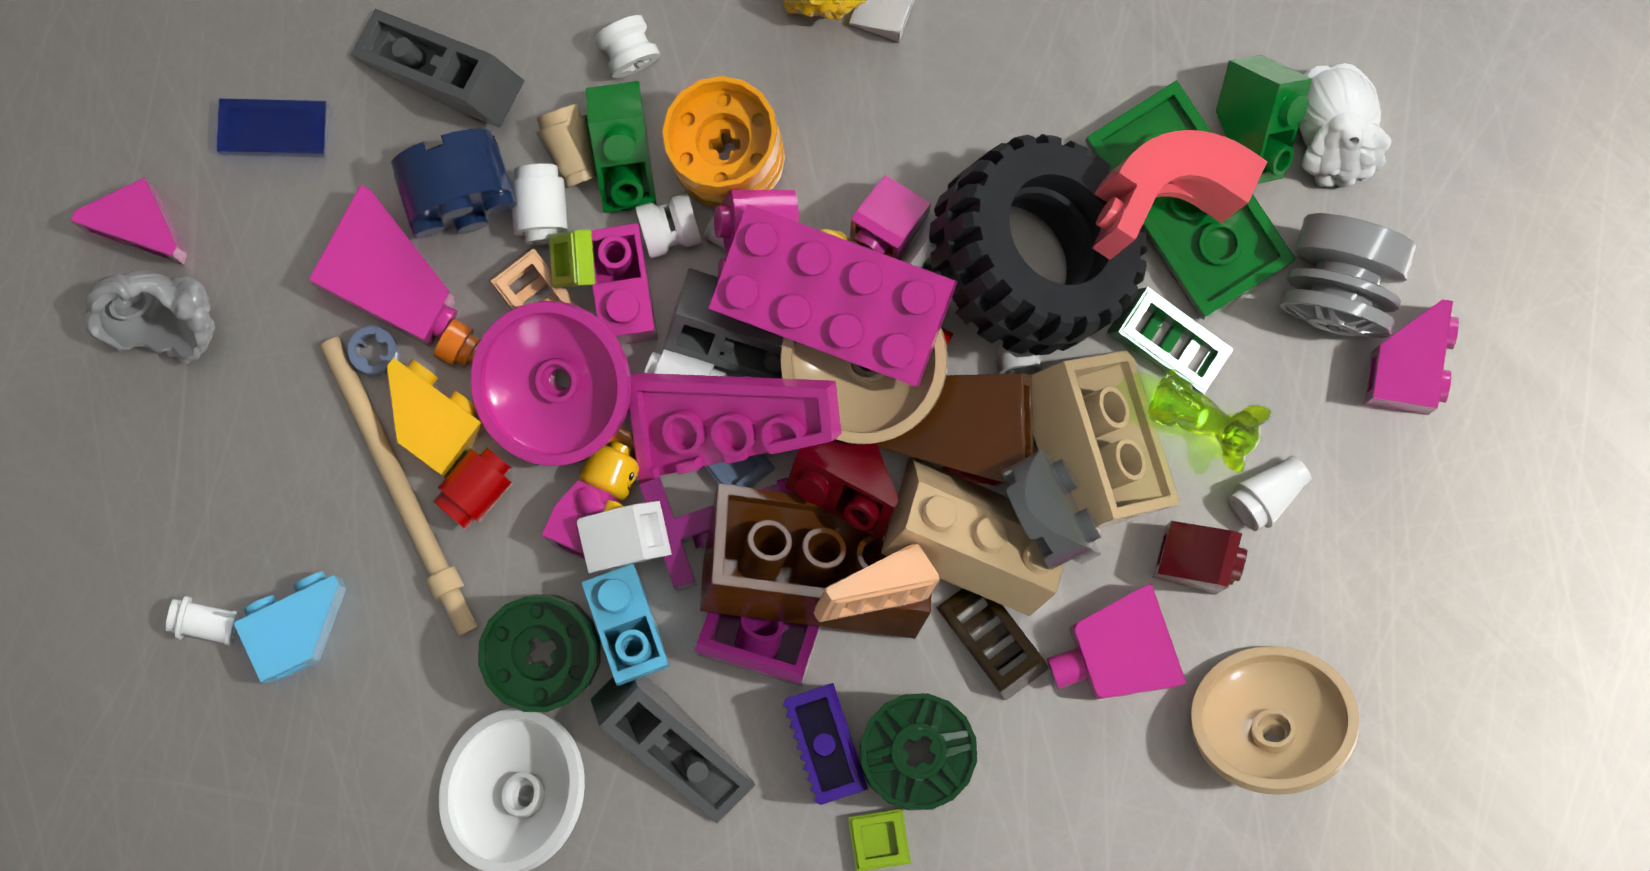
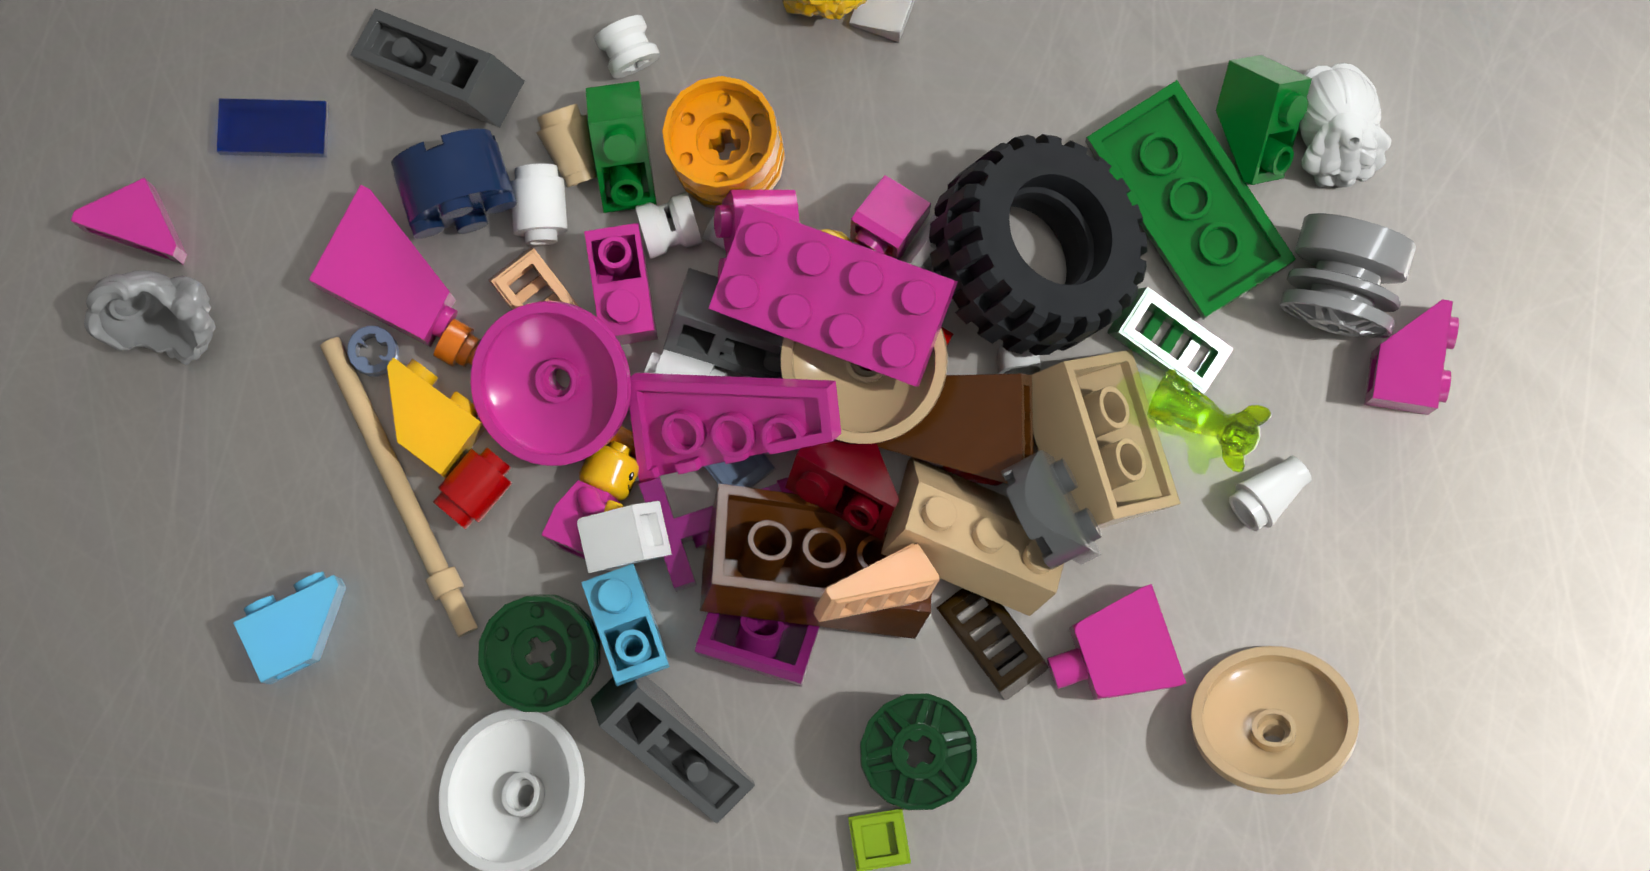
white pin [165,596,239,646] -> none
lime tile [549,229,595,288] -> none
dark purple brick [782,683,868,805] -> none
coral arch [1092,130,1267,260] -> none
dark red slope [1152,521,1248,595] -> none

